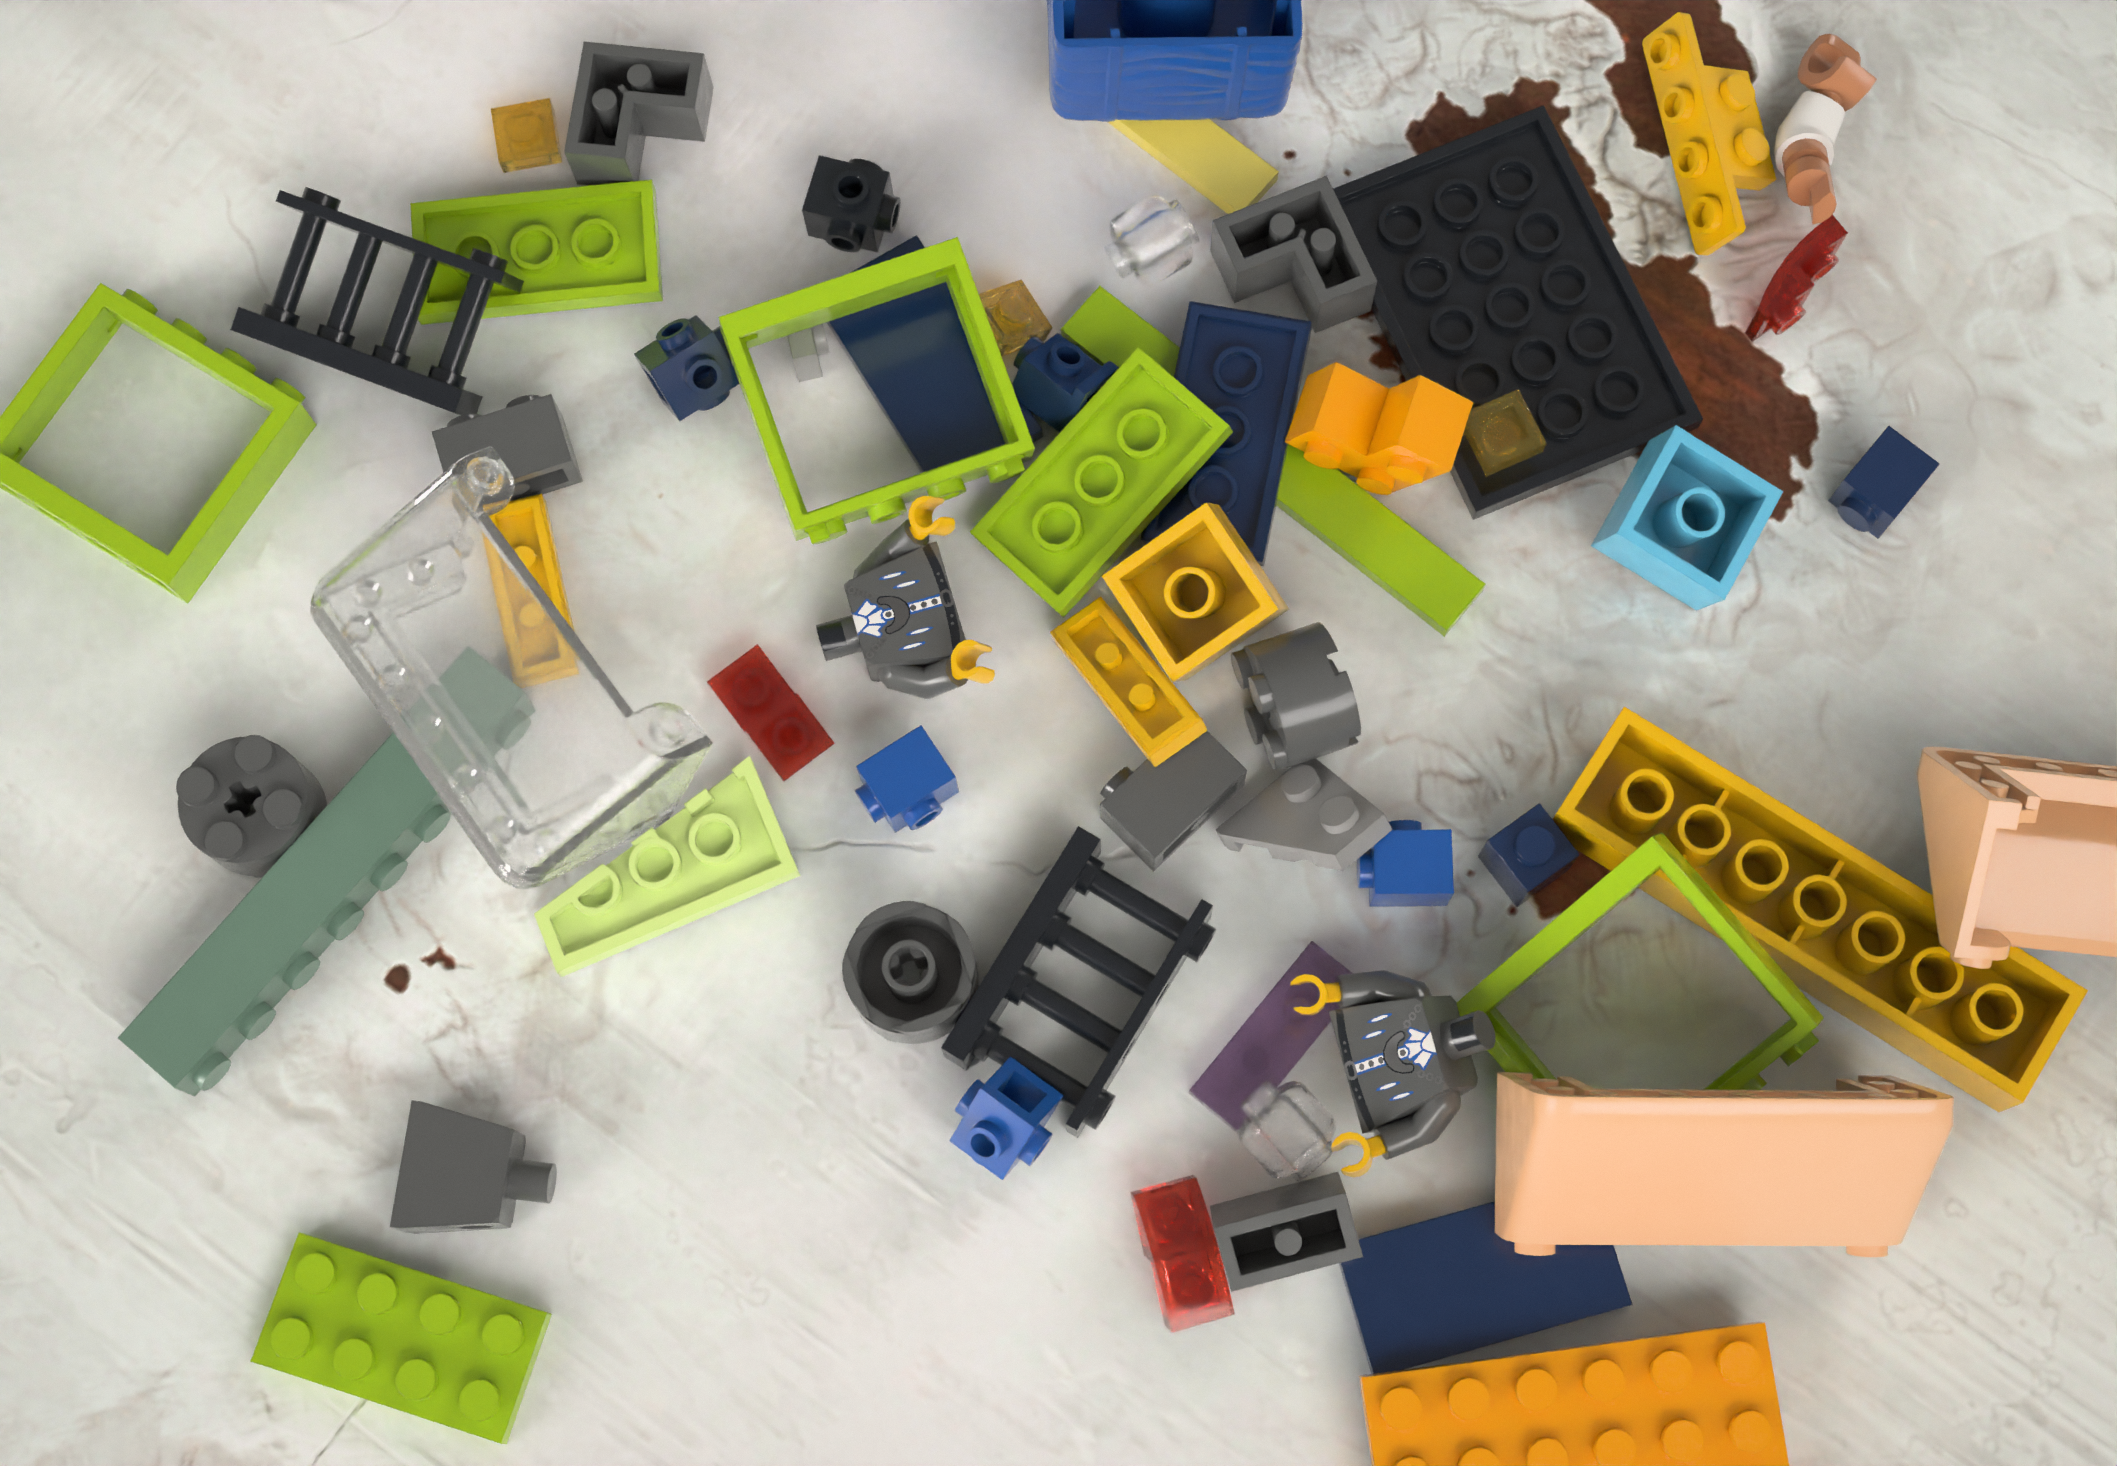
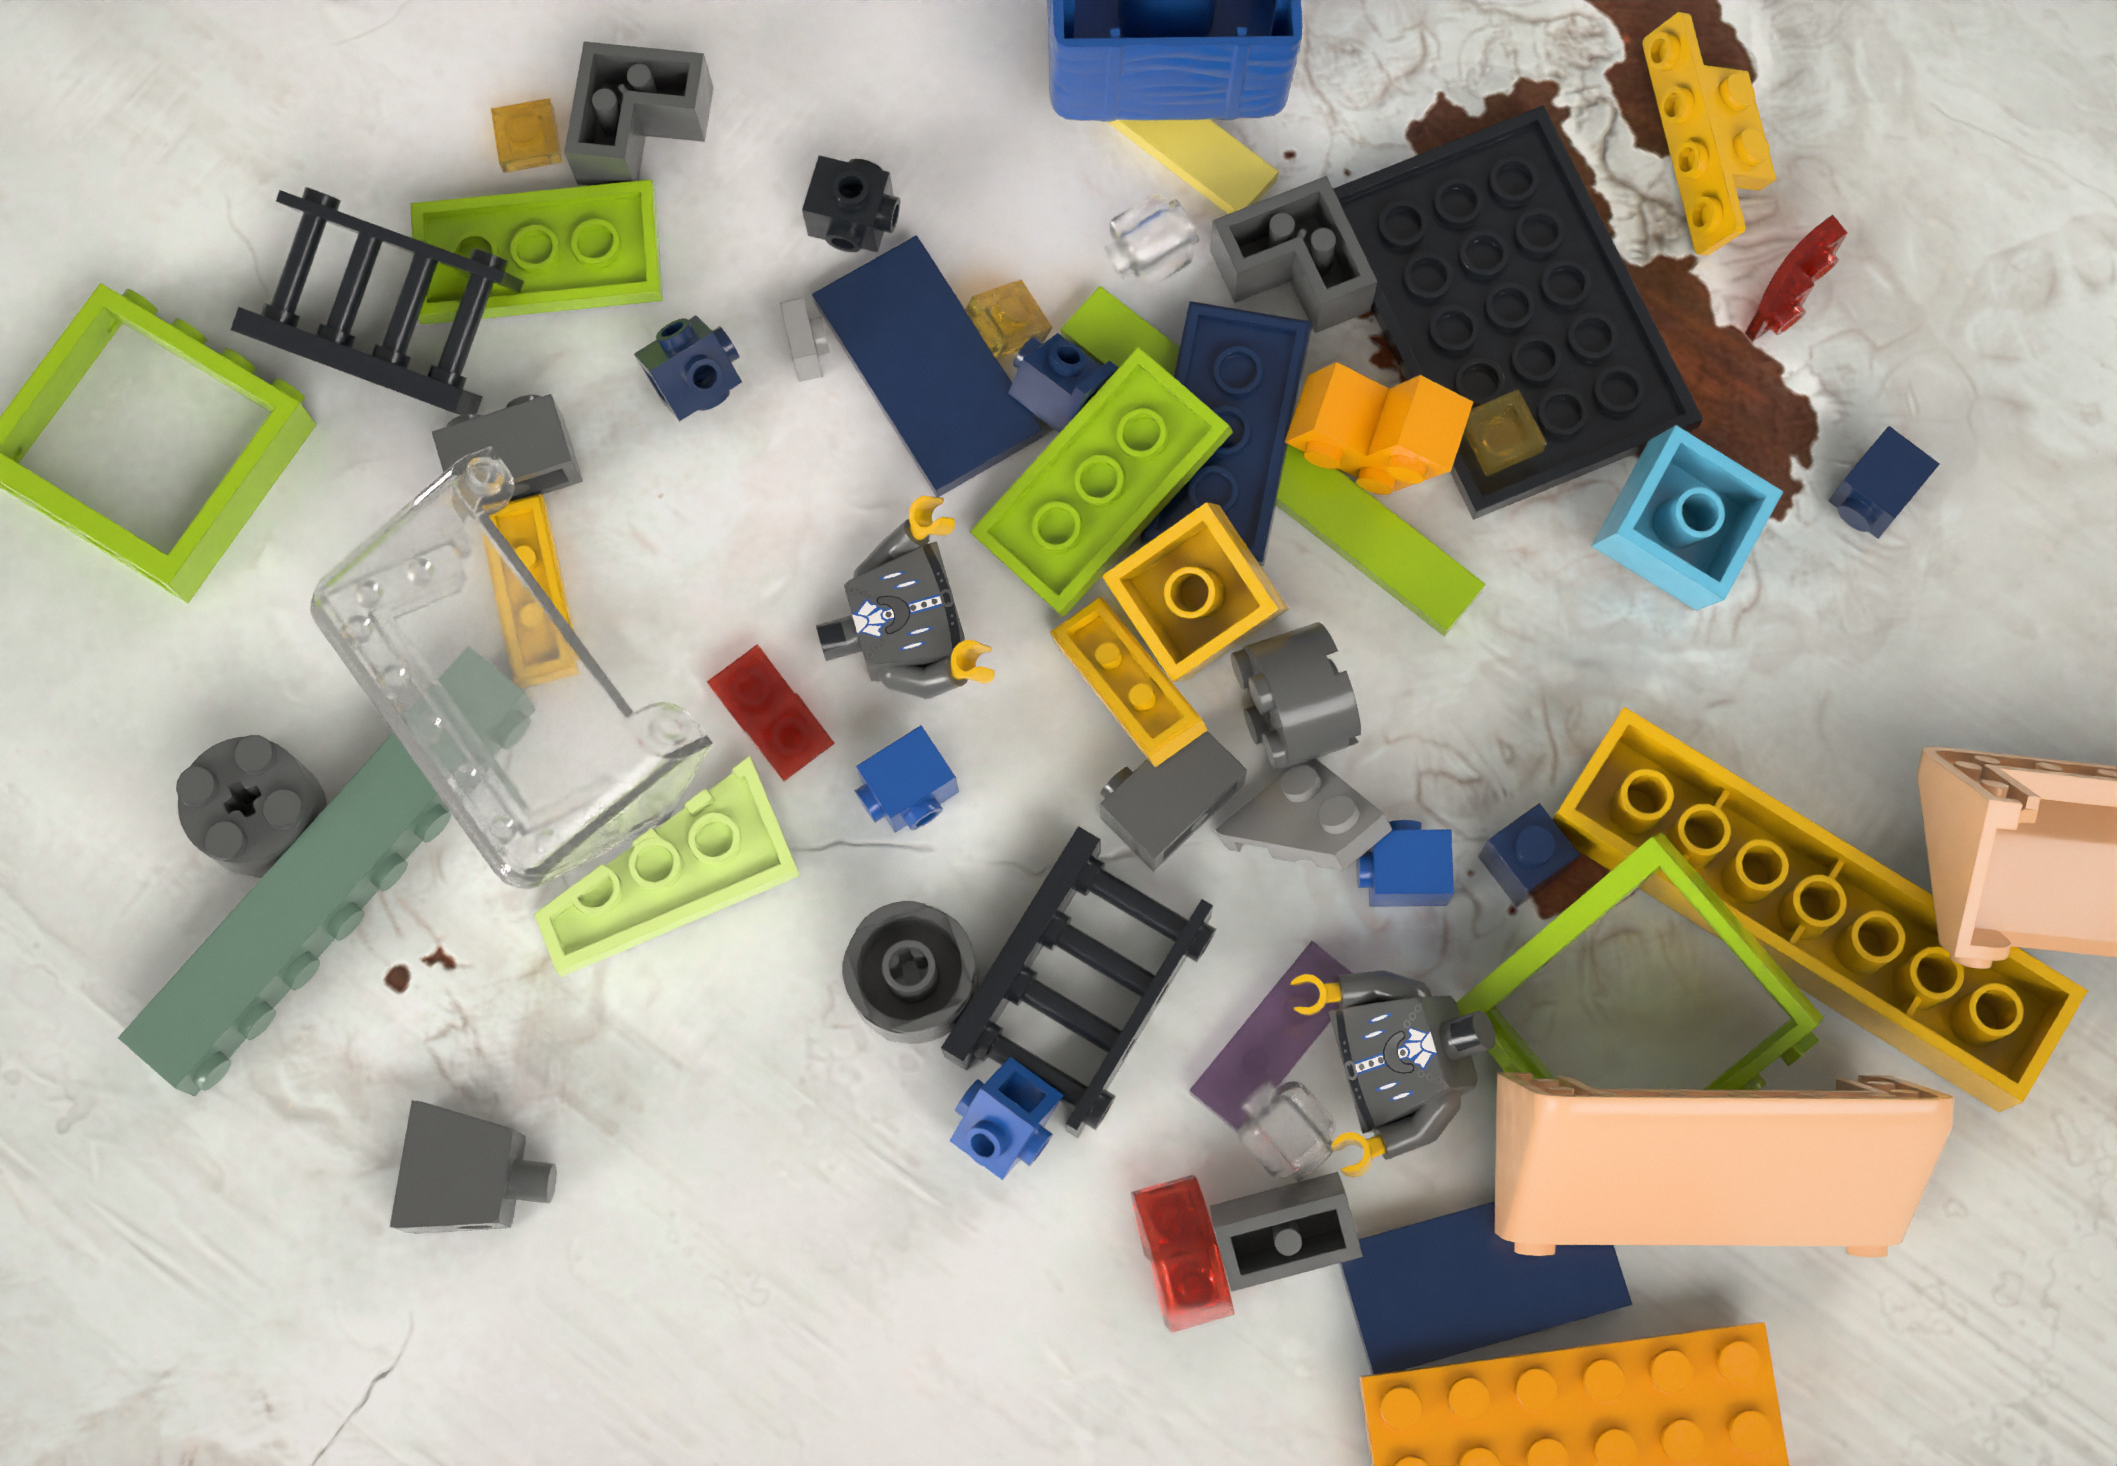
lime plate [250,1232,552,1444] -> none
lime window [718,237,1035,545] -> none
nougat piece [1774,34,1877,225] -> none

